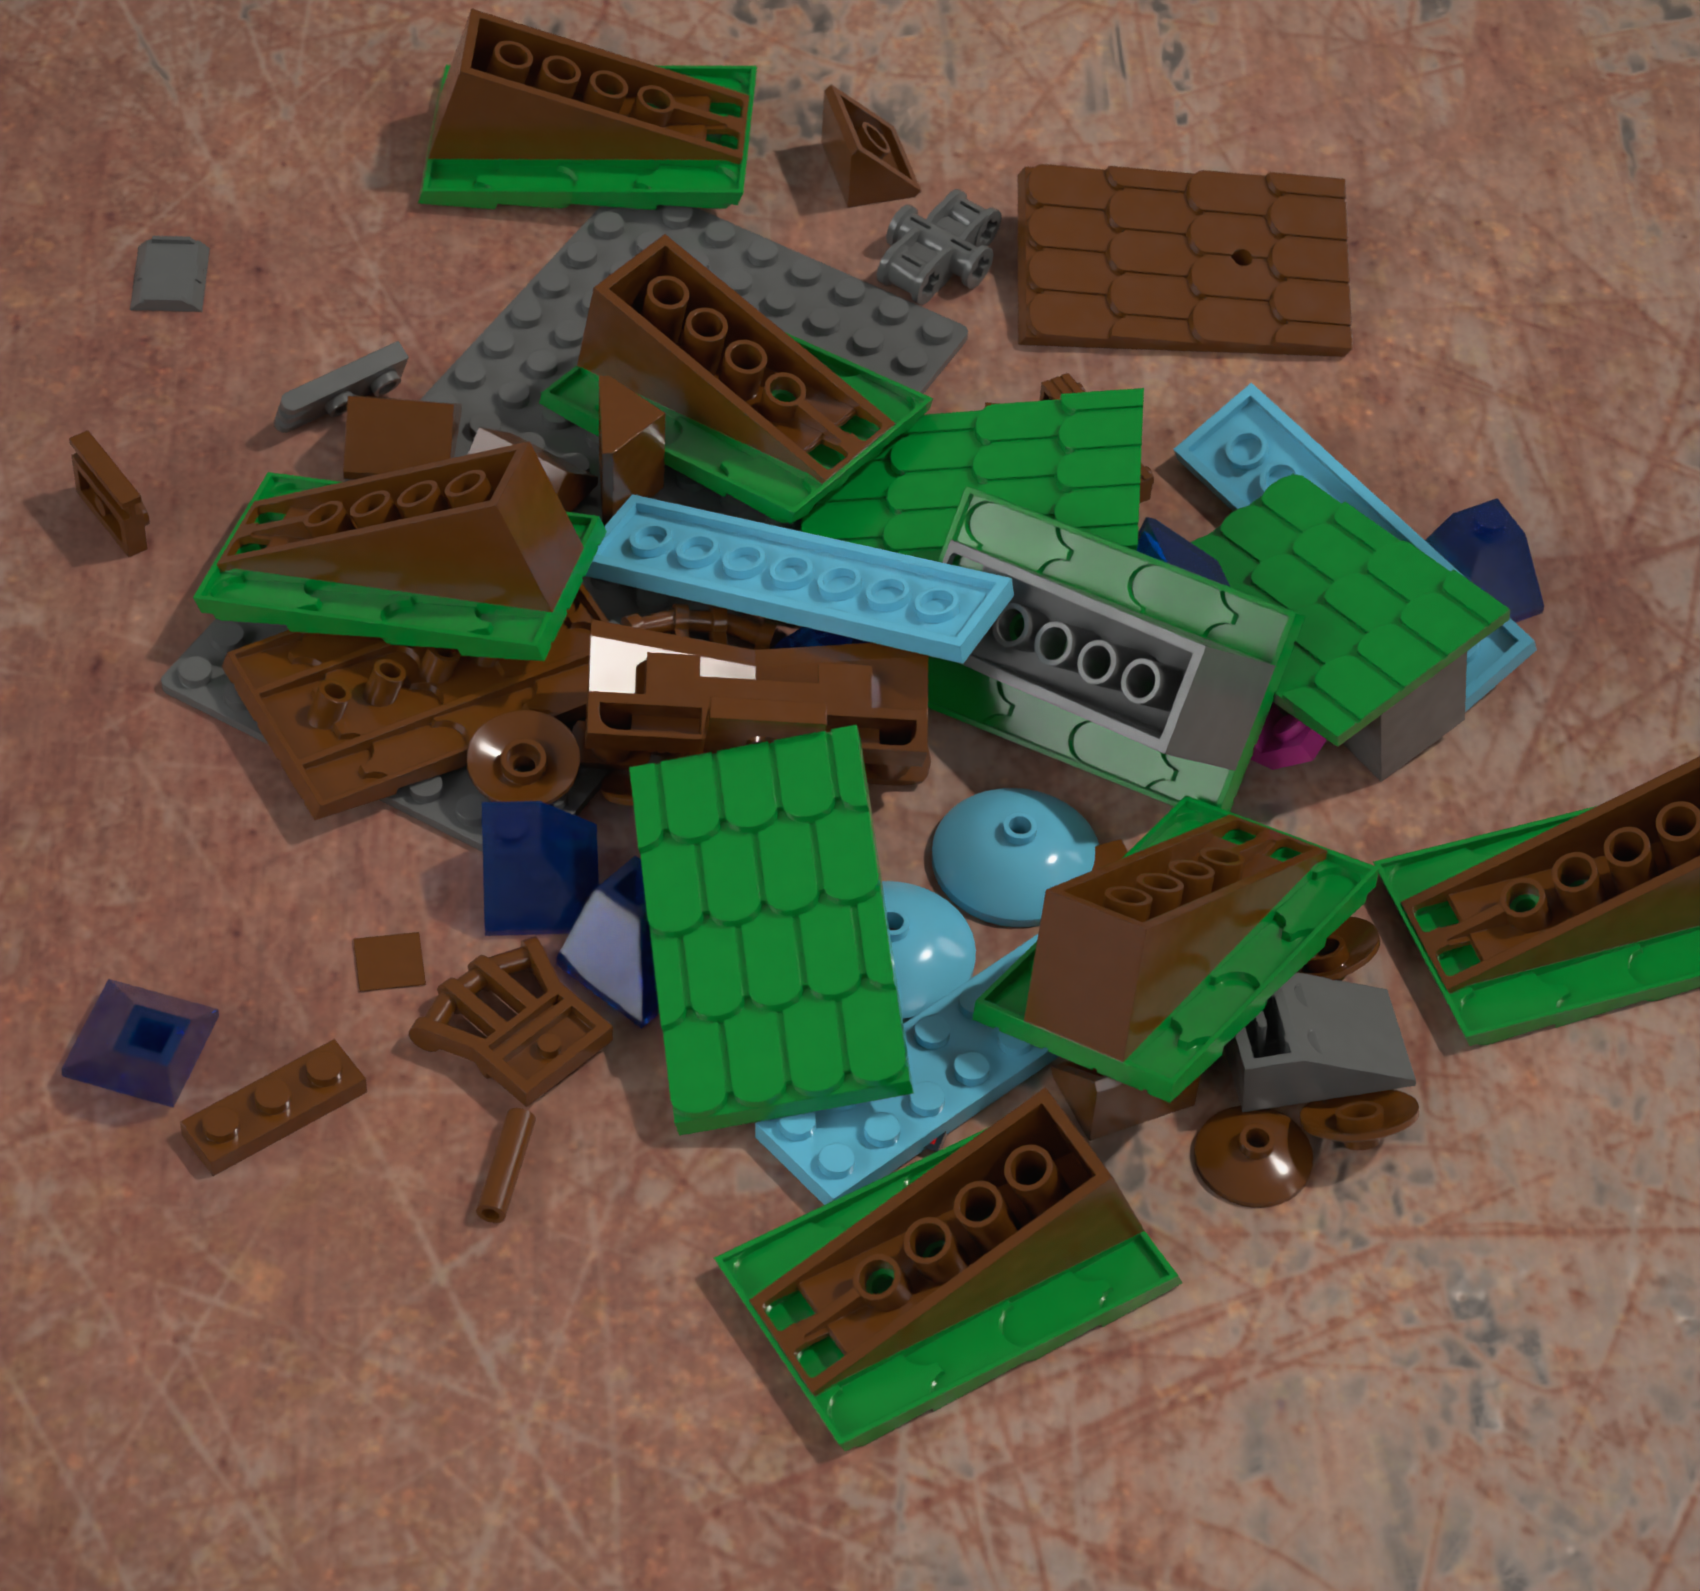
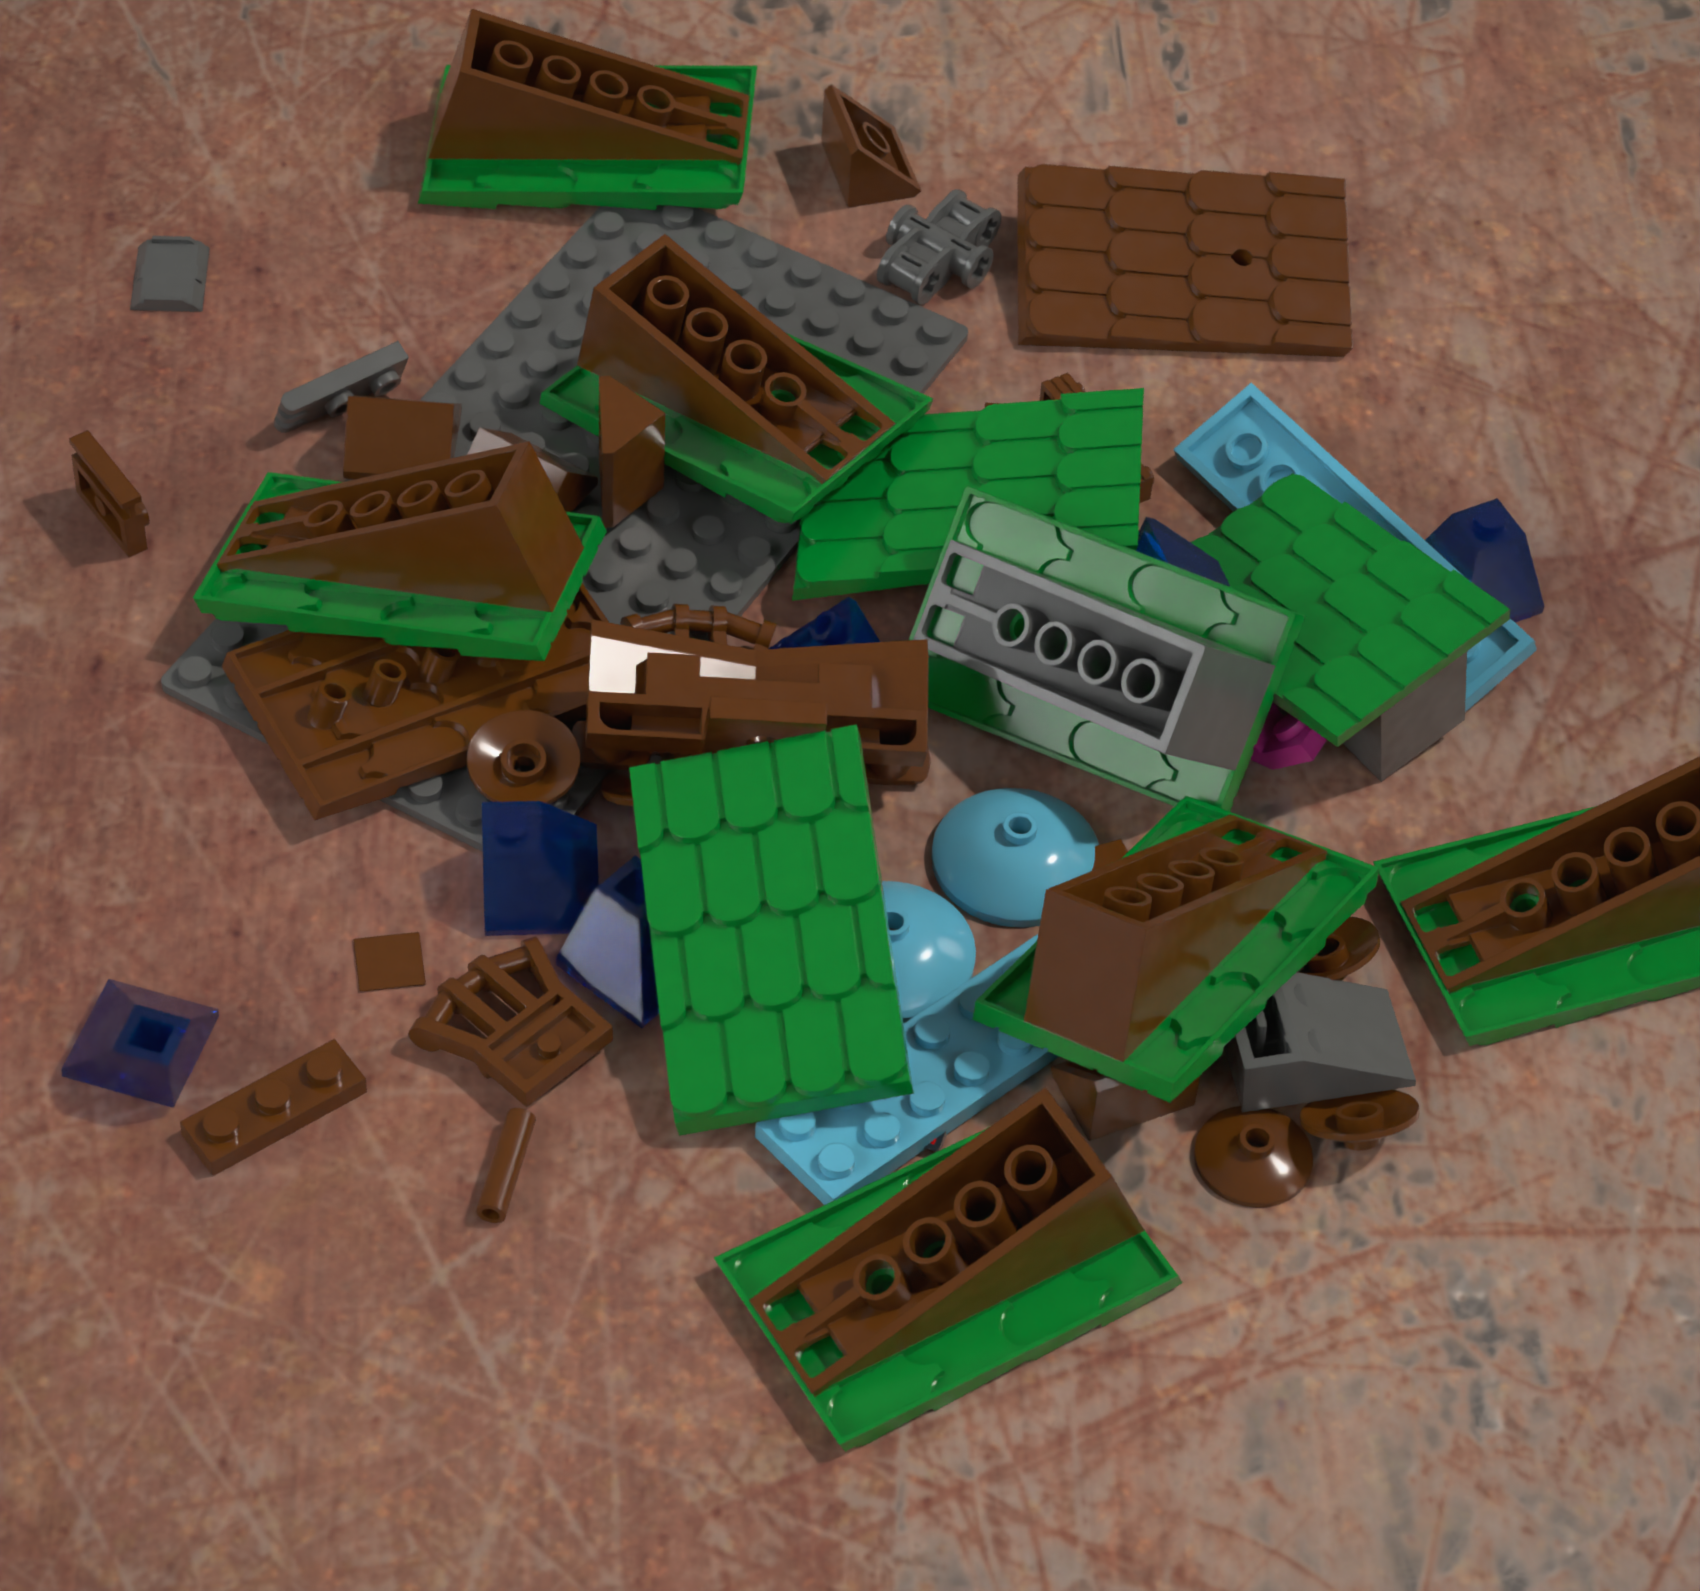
medium azure plate [586,494,1014,664] -> none

